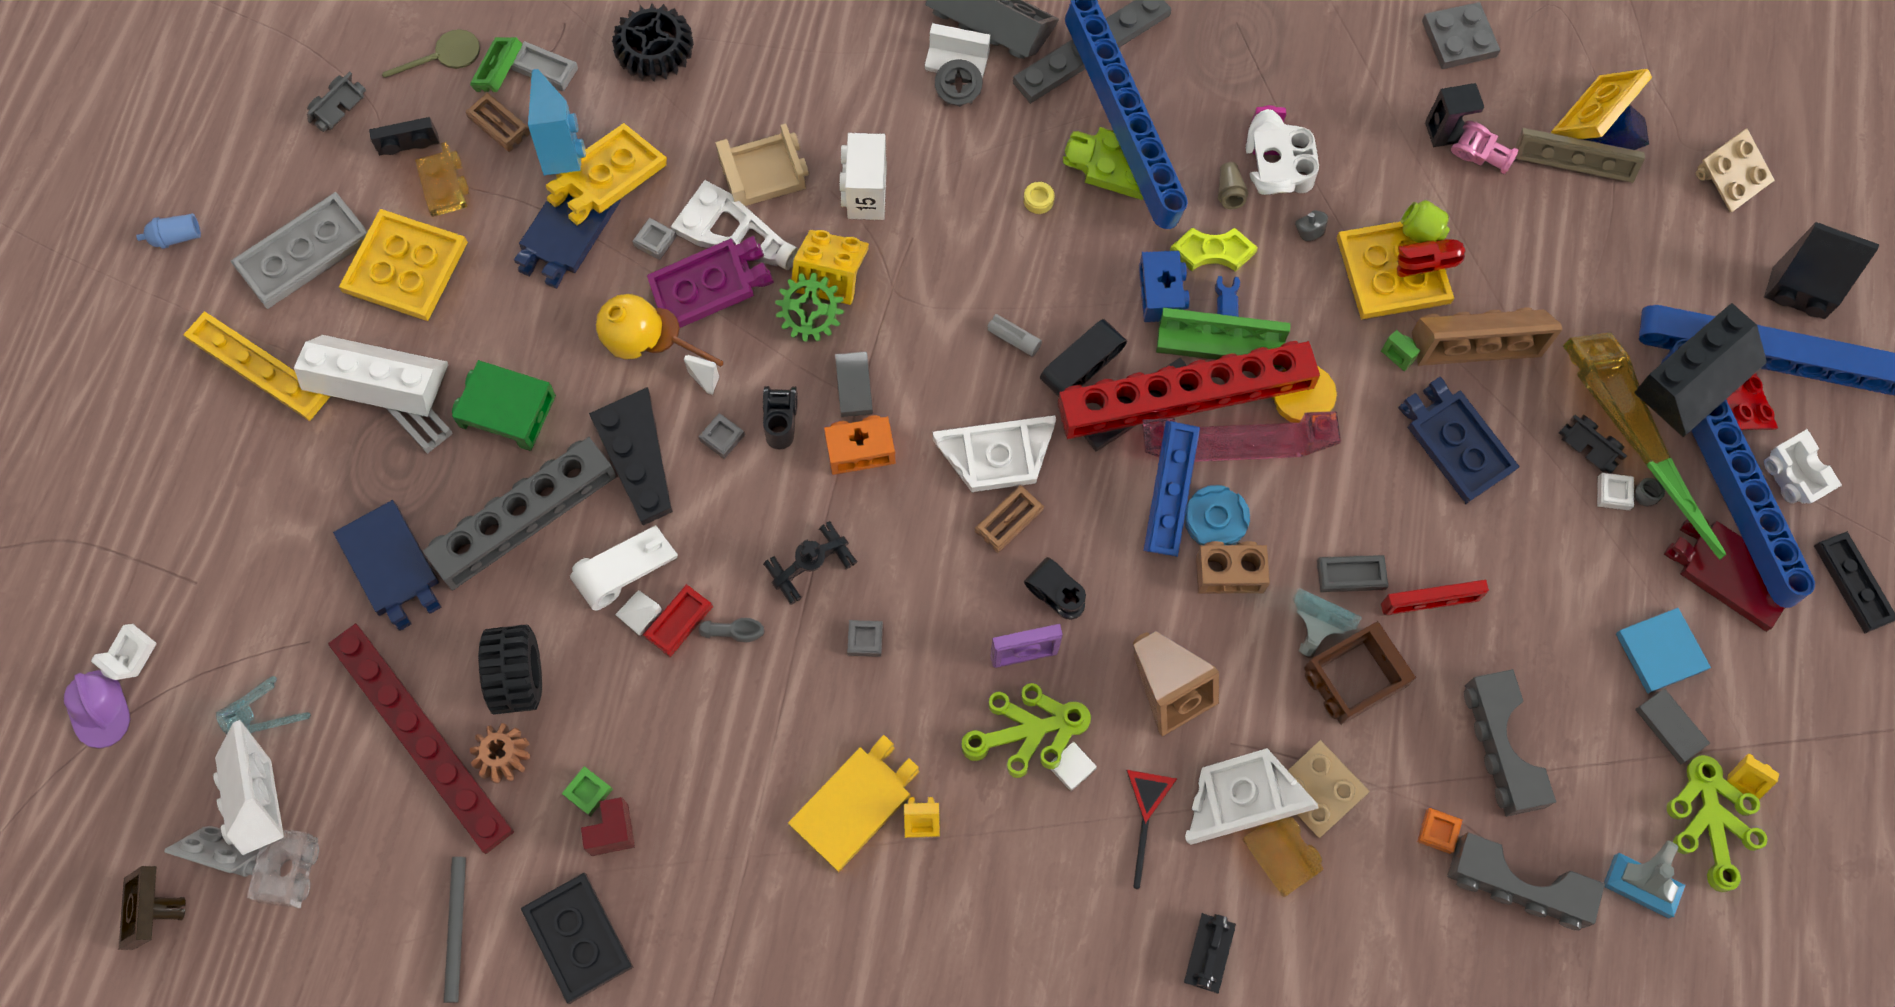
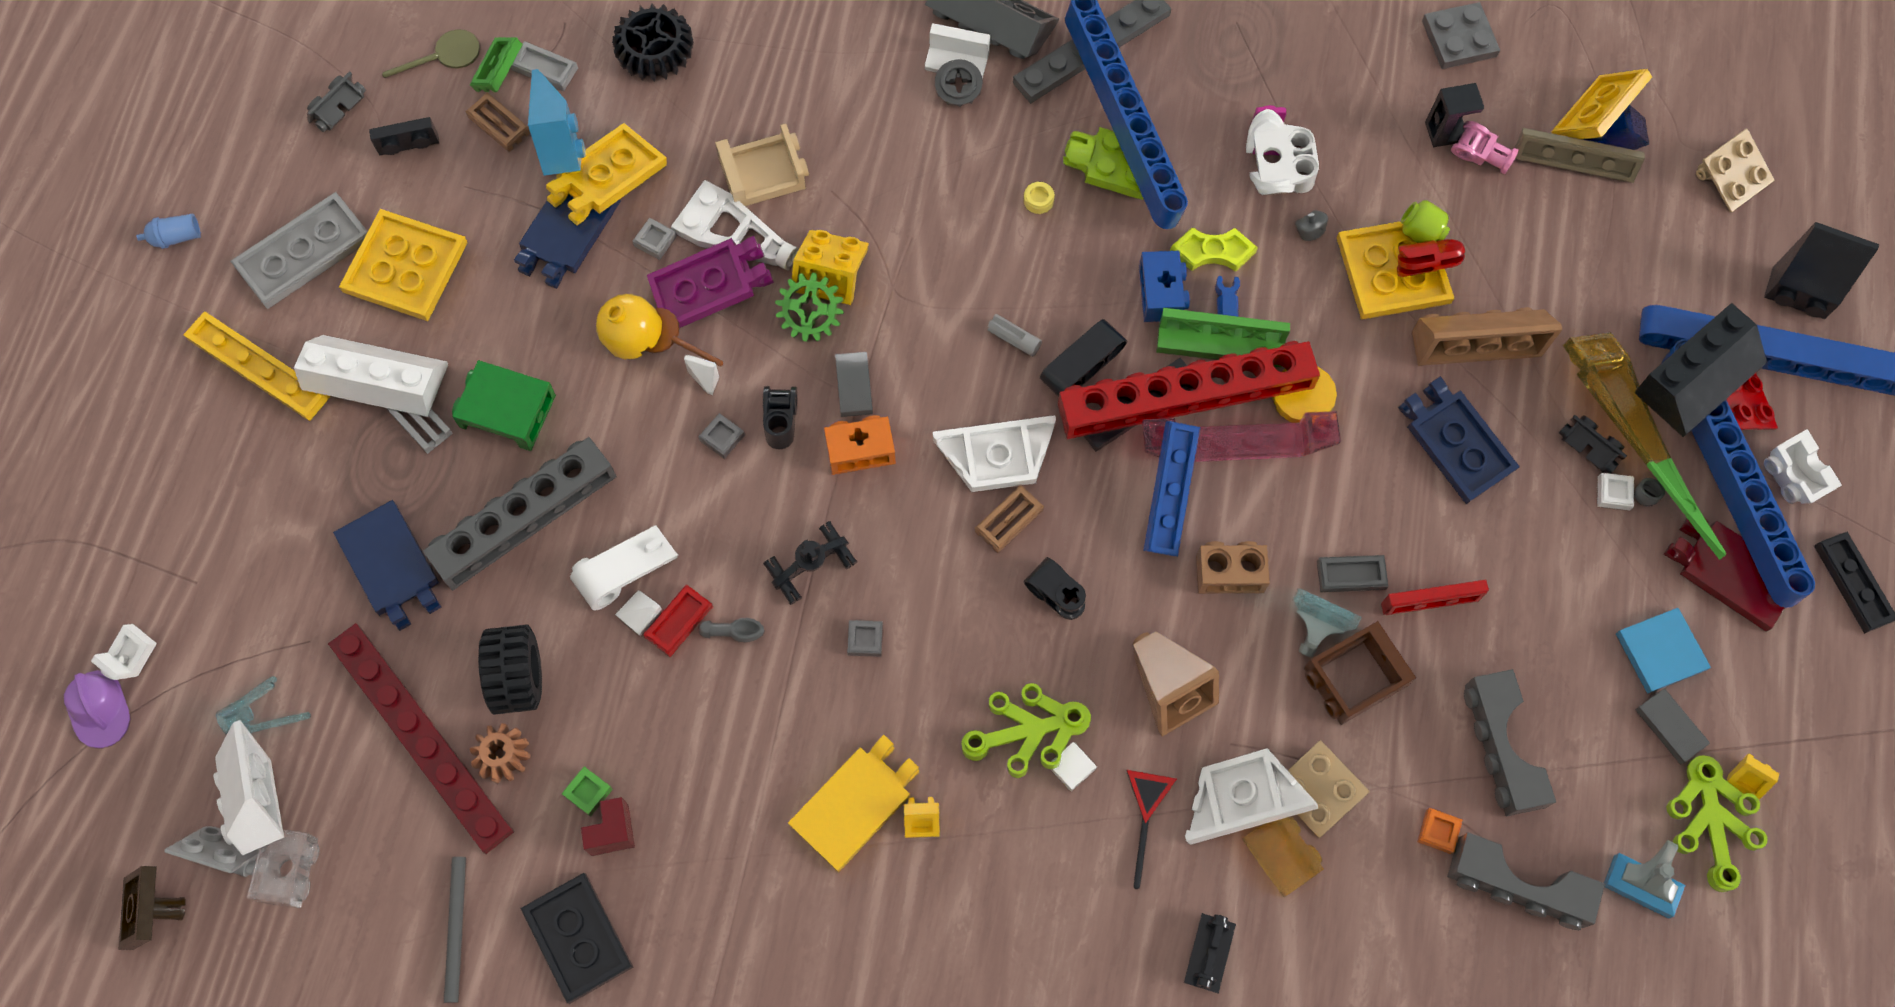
clear yellow bracket [415,141,470,217] -> none
black wing [589,387,673,526] -> none
white brick [840,133,887,220] -> none
medium lavender tile [990,624,1063,668] -> none
dark azure tile [1184,485,1250,546] -> none
dark tan cone [1218,162,1249,209] -> none
bright green plate [1381,330,1421,372] -> none

